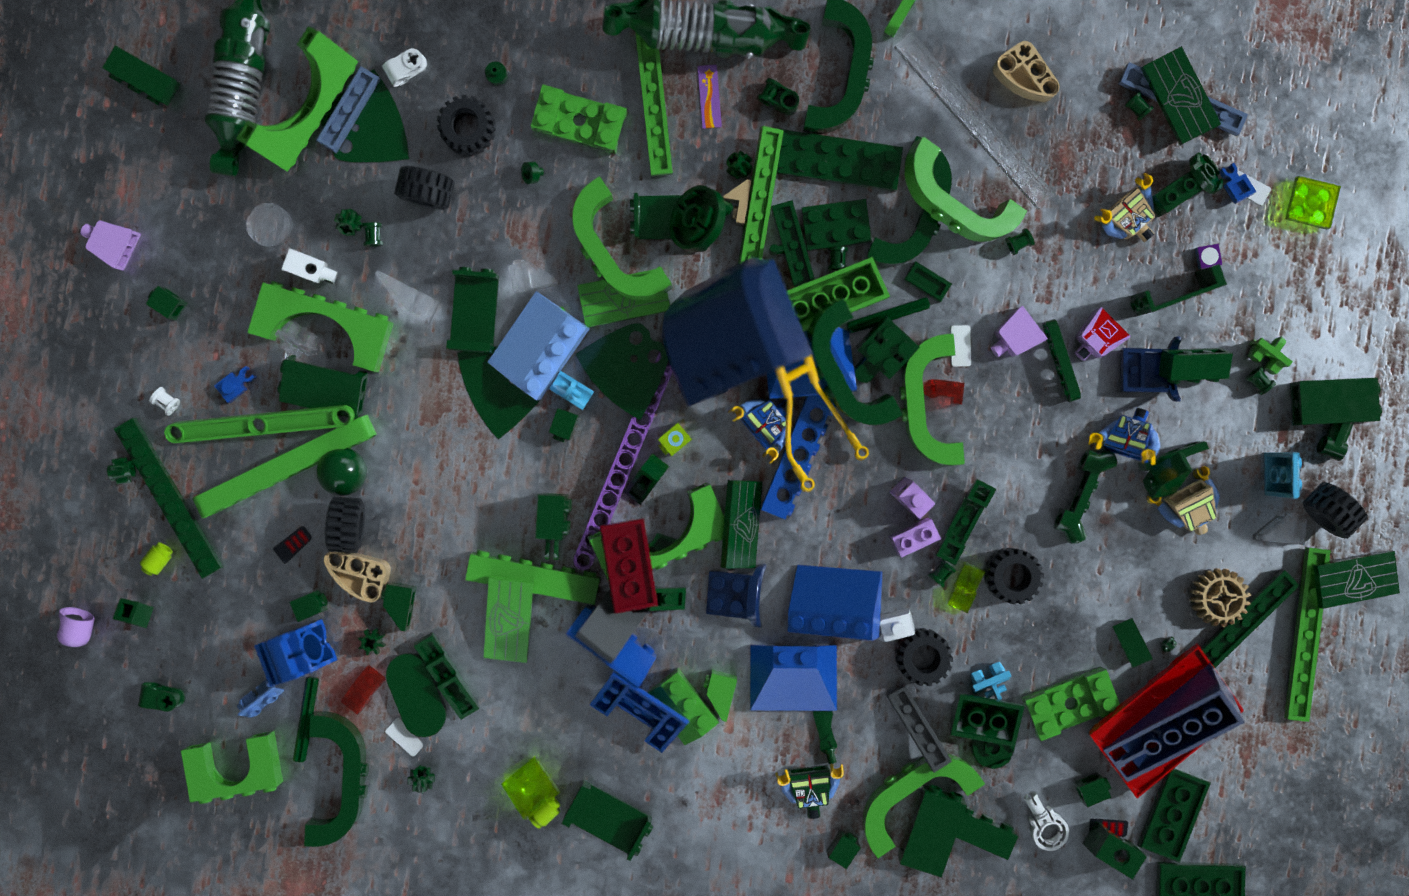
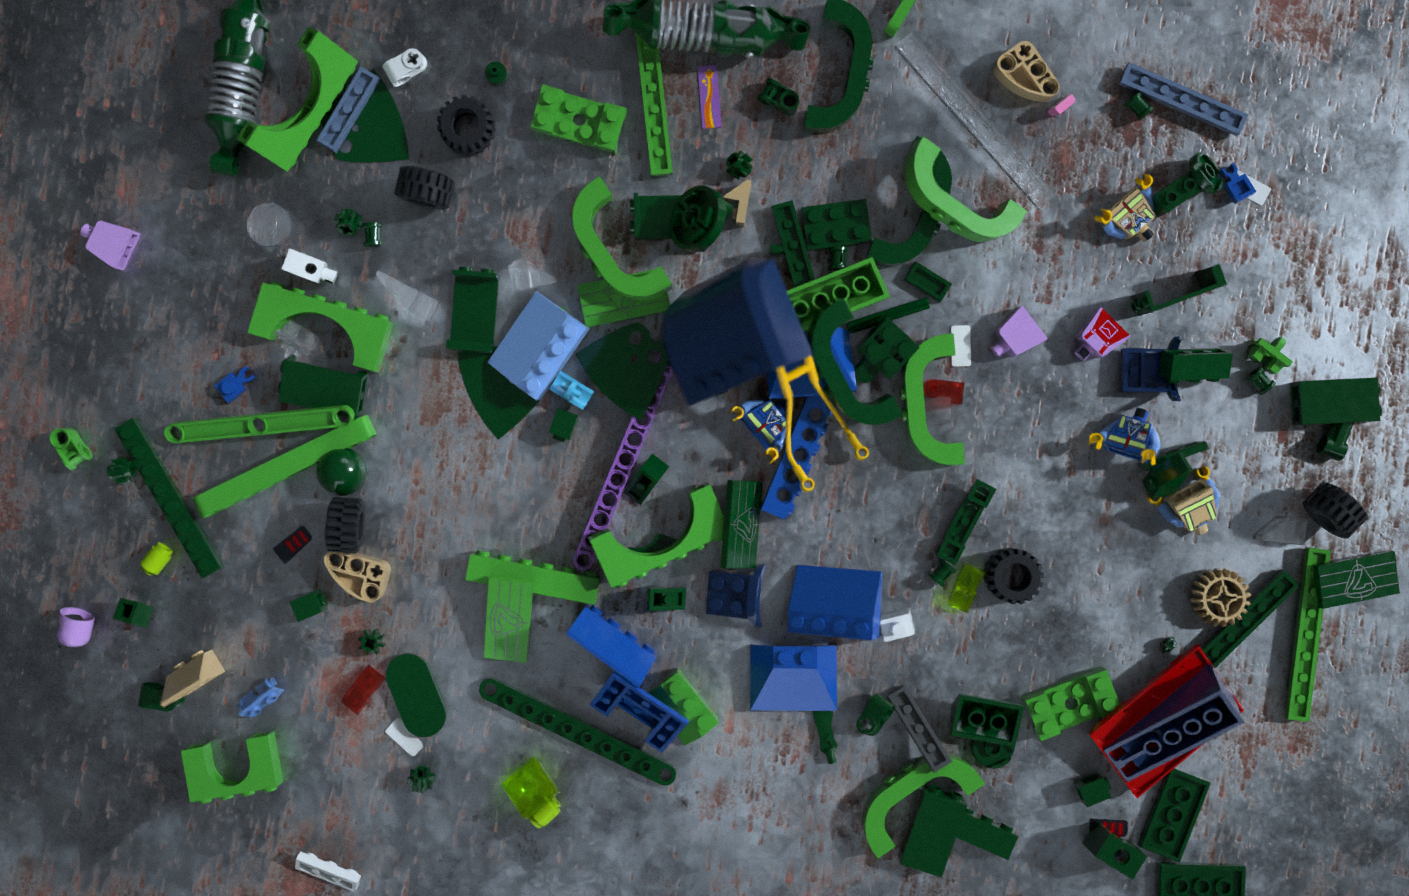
dark green brick [102,45,181,106] -> none
dark green brick [146,286,188,321] -> none
white bush [149,387,180,416] -> none
blue piece [254,619,337,687] -> none
dark green axle [293,676,319,763] -> none
dark green arch [304,711,369,847] -> none
dark green slope [381,582,417,632] -> none
dark green slope [414,632,479,720] -> none
dark green tile [521,161,544,184] -> none
dark green brick [535,493,572,560] -> none
dark green panel [561,780,653,861] -> none
dark grey tile [575,590,648,664] -> none
dark red tile [599,518,658,614] -> none
lime brick [658,423,692,456] -> none
bright green slope [703,670,737,722] -> none
bright green plate [738,126,784,264] -> none
dark green plate [775,128,903,192] -> none
torso [775,764,844,819] -> none
dark green brick [826,830,861,870] -> none
lavender torso [889,477,935,521] -> none
lavender brick [889,518,941,558] -> none
black tyre [895,628,953,686] -> none
medium azure hips [970,662,1012,700] -> none
dark green bush [1005,228,1035,255] -> none
white pin [1024,791,1069,851] -> none
dark green beam [1042,319,1081,402] -> none
dark green plate [1054,449,1118,544] -> none
dark green slope [1112,618,1153,668] -> none
dark green tile [1141,46,1221,145] -> none
tile [1195,244,1222,270] -> none
medium azure slope [1264,452,1302,498] -> none
clear neon green plate [1285,176,1341,230] -> none
none -> bright green piece [50,428,93,470]
none -> tan slope [161,650,226,707]
none -> white plate [295,851,361,892]
none -> dark green plate [479,677,676,786]
none -> dark green piece [856,693,895,736]
none -> bright pink tile [1048,94,1076,117]

